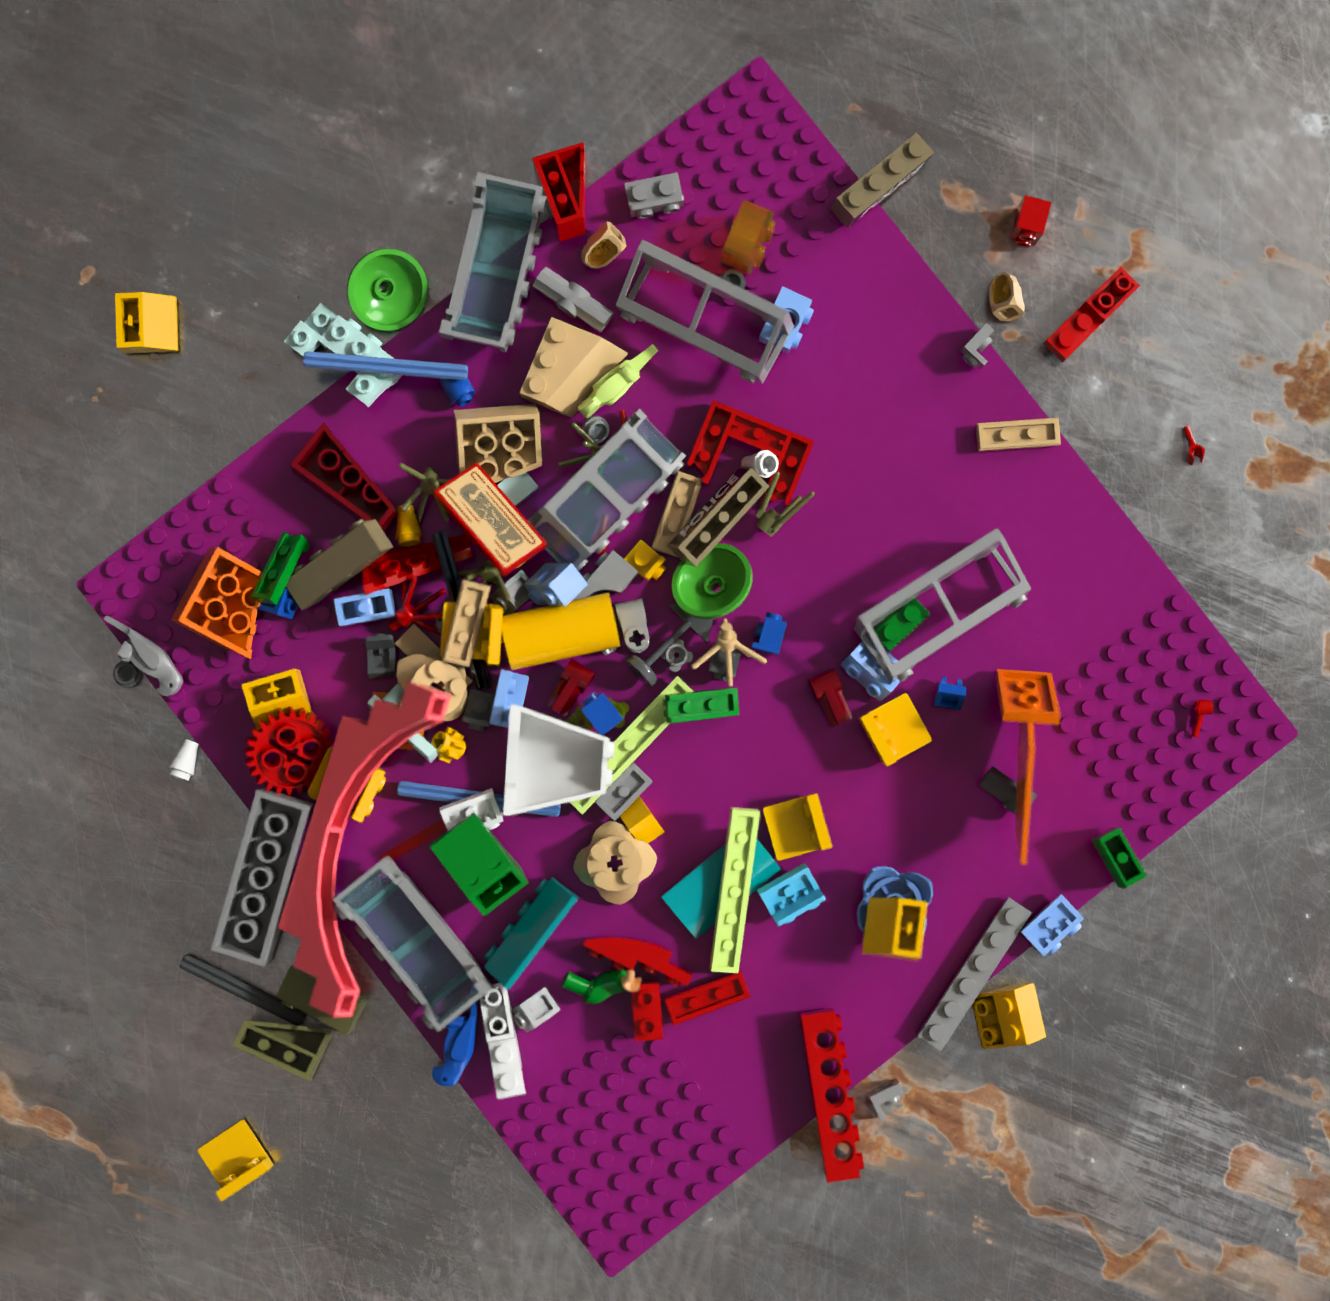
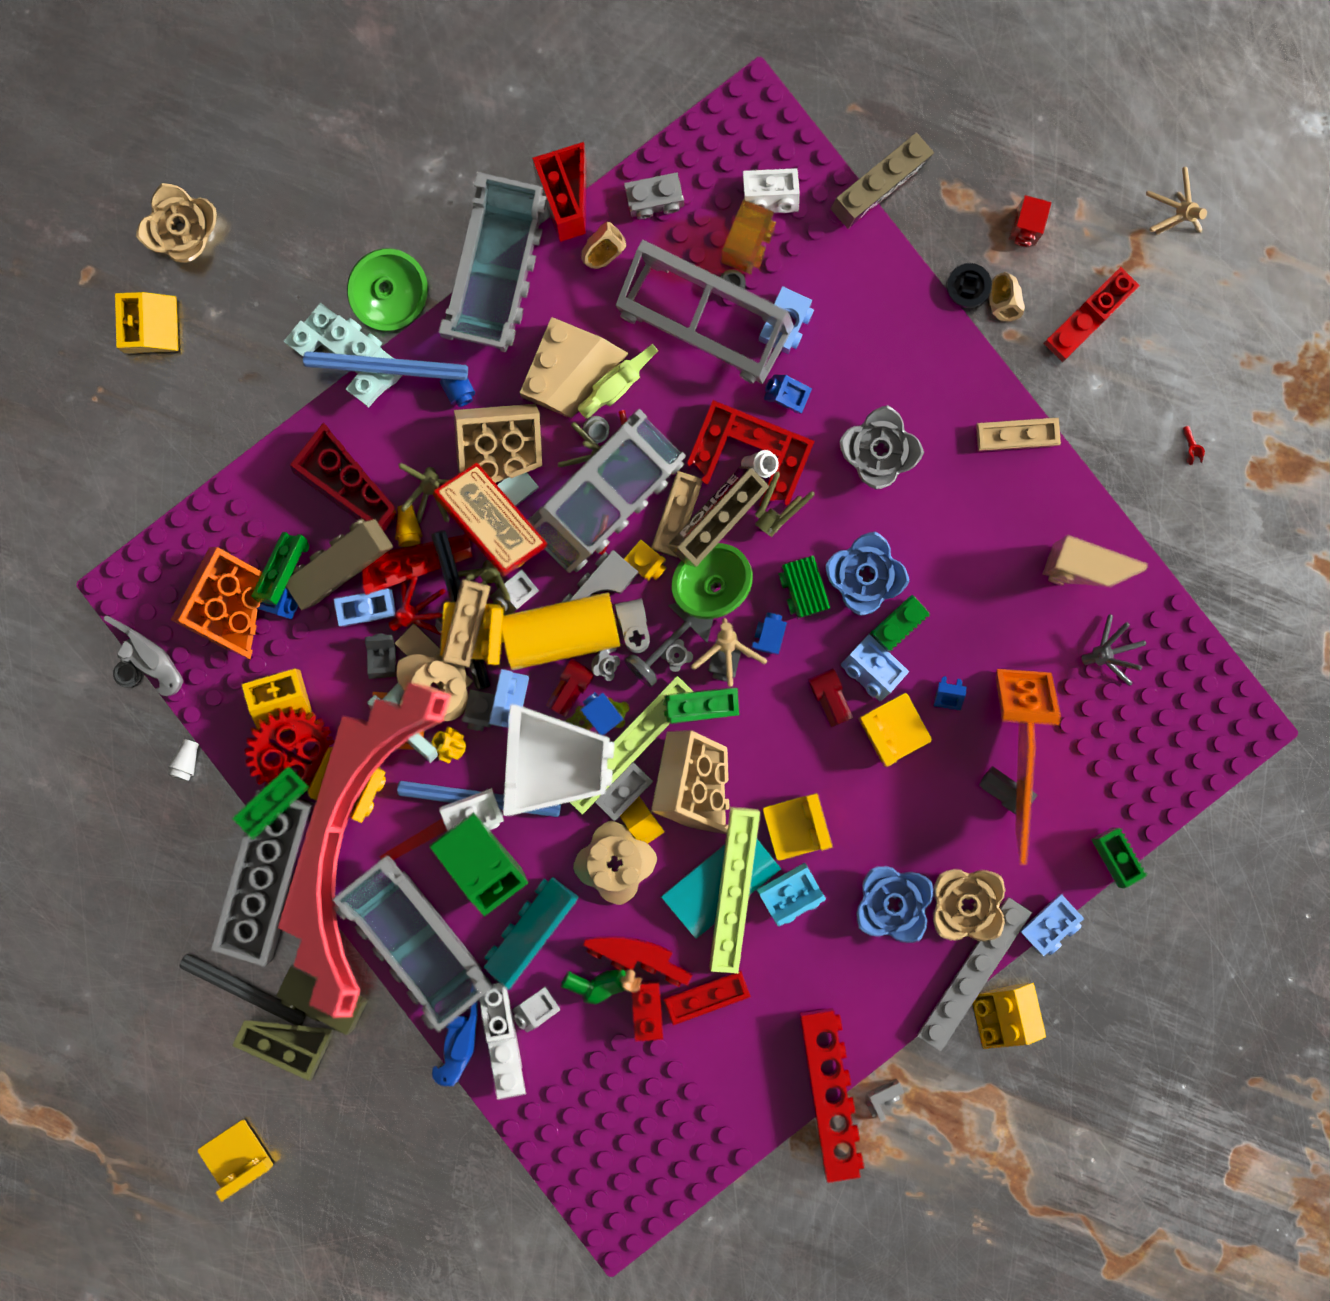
light blue brick [524,563,588,606] -> none
light grey piece [533,266,614,333] -> none
light grey windscreen [854,528,1031,683] -> none
yellow slope [862,898,927,962] -> none
light grey bracket [961,323,994,369] -> none
red hand [1191,699,1213,738] -> none
none -> tan brick [136,183,217,263]
none -> green hinge [232,766,309,840]
none -> light grey plate [592,650,620,681]
none -> tan wedge [652,731,729,834]
none -> white bracket [743,168,800,214]
none -> blue bracket [764,375,812,414]
none -> green brick [778,556,830,619]
none -> medium blue brick [826,532,910,615]
none -> light grey brick [840,405,924,489]
none -> tan brick [933,869,1005,941]
none -> black piece [947,263,992,308]
none -> tan wedge [1043,535,1147,586]
none -> dark grey plant [1082,614,1146,686]
none -> tan plant [1146,167,1207,234]

